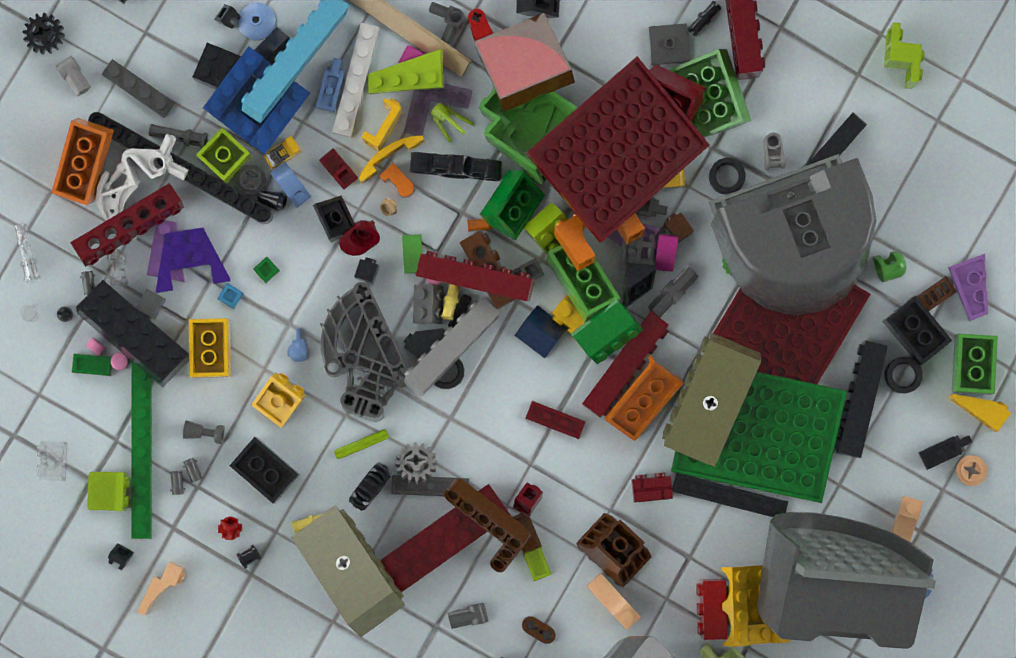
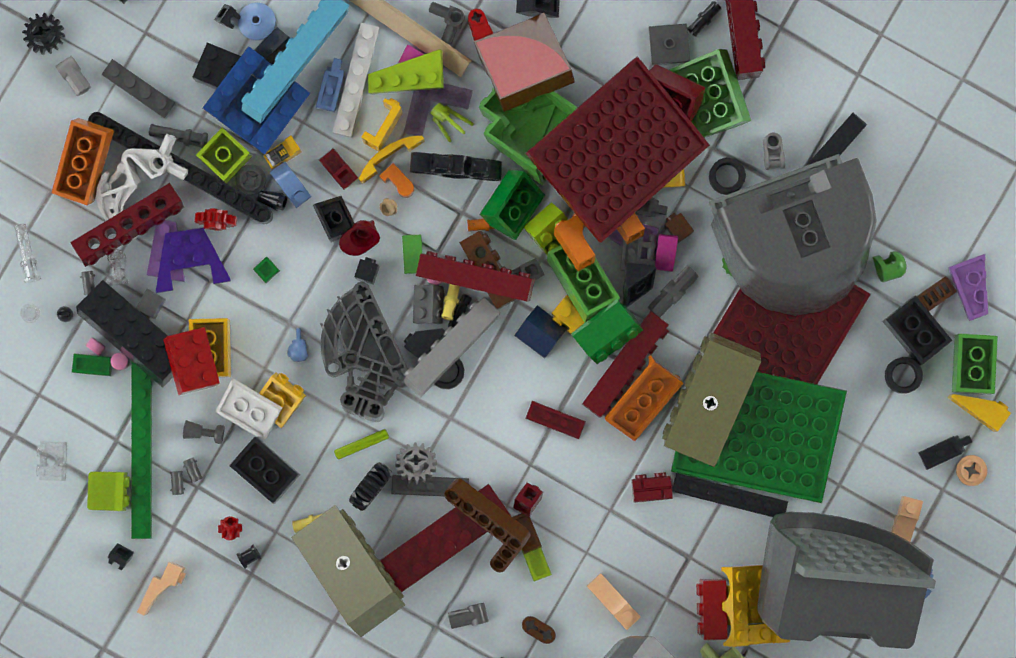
dark azure tile [217,283,244,309] -> none
reddish brown slope [576,513,652,588] -> none
black brick [834,340,888,458] -> none
lime bracket [884,22,925,89] -> none
none -> red brick [163,327,220,396]
none -> red gear [194,208,237,231]
none -> white tile [215,379,282,441]

